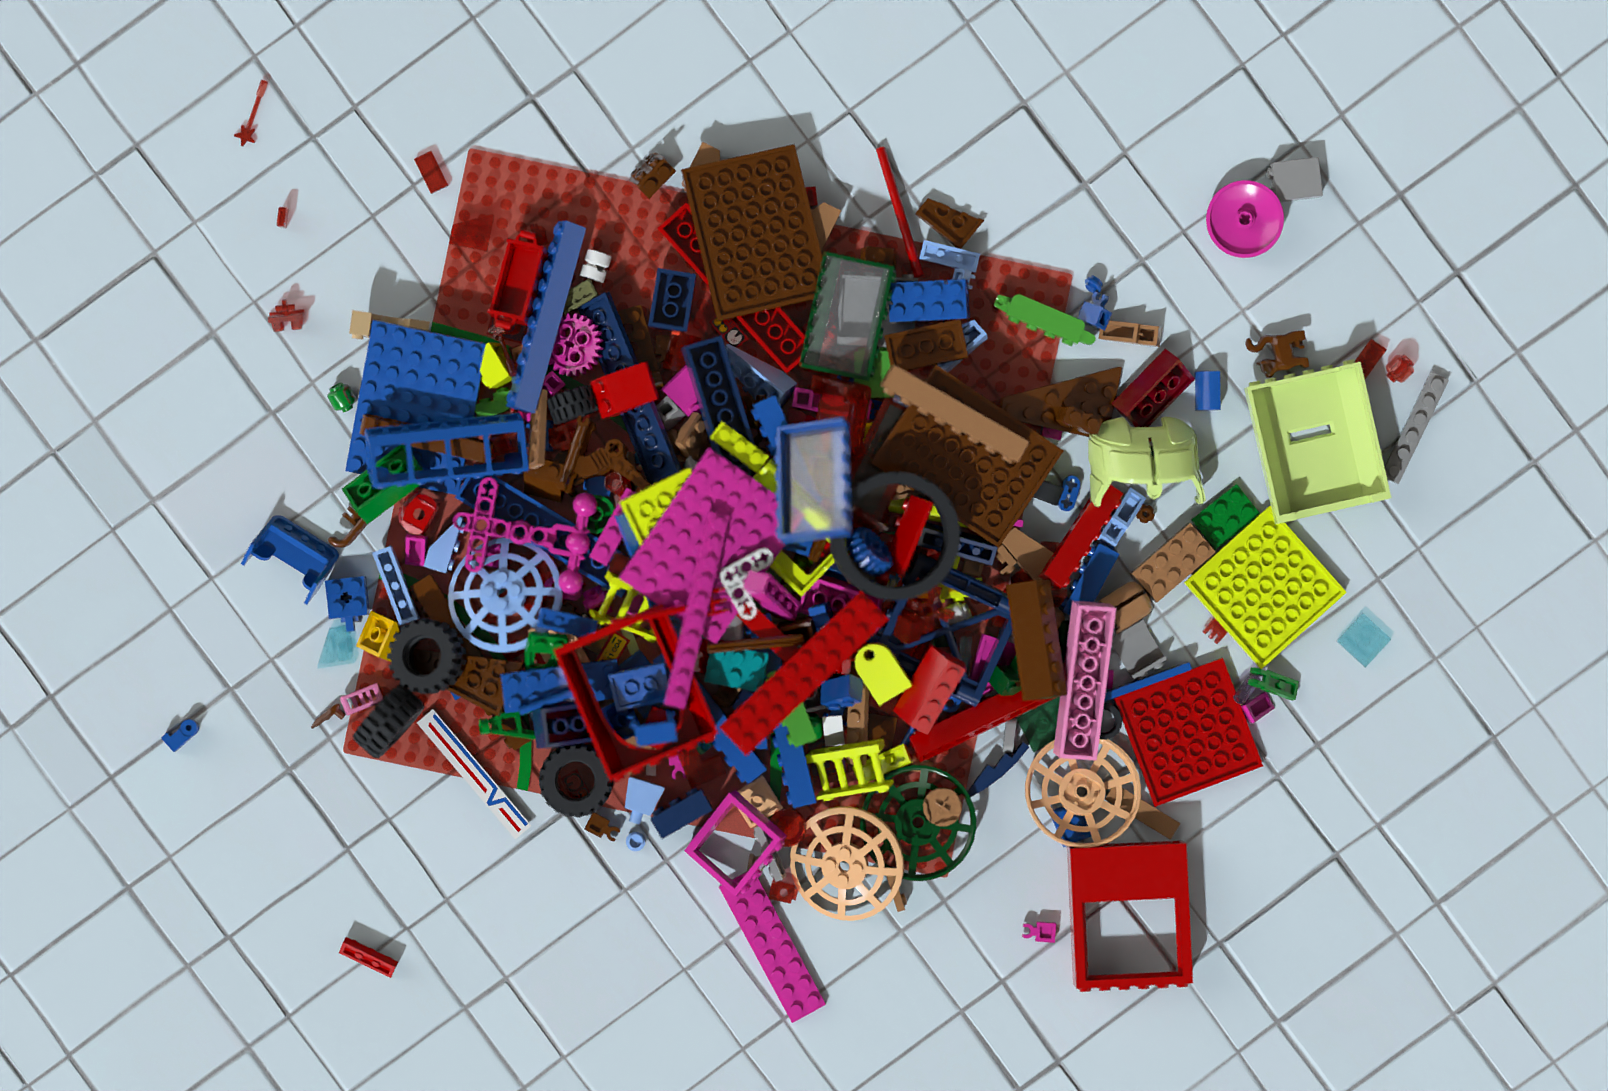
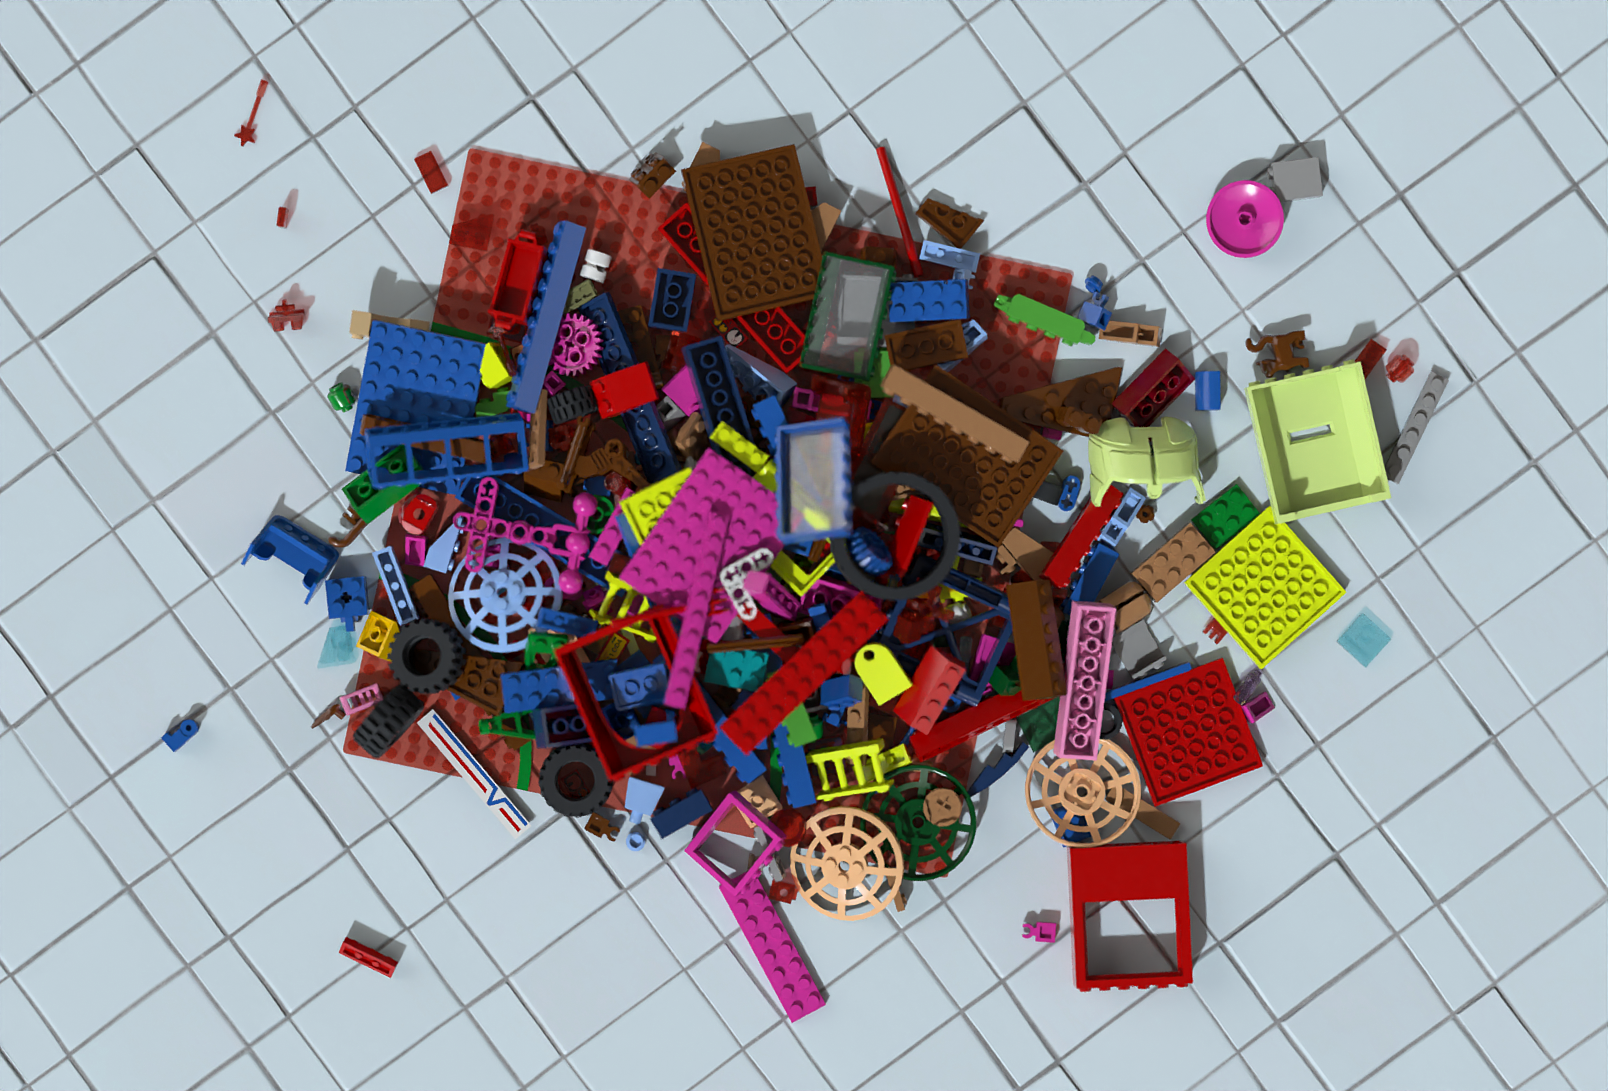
blue bar [518,690,573,715] -> none
white sticker [822,716,845,746] -> none
green hinge [1248,667,1299,701] -> none

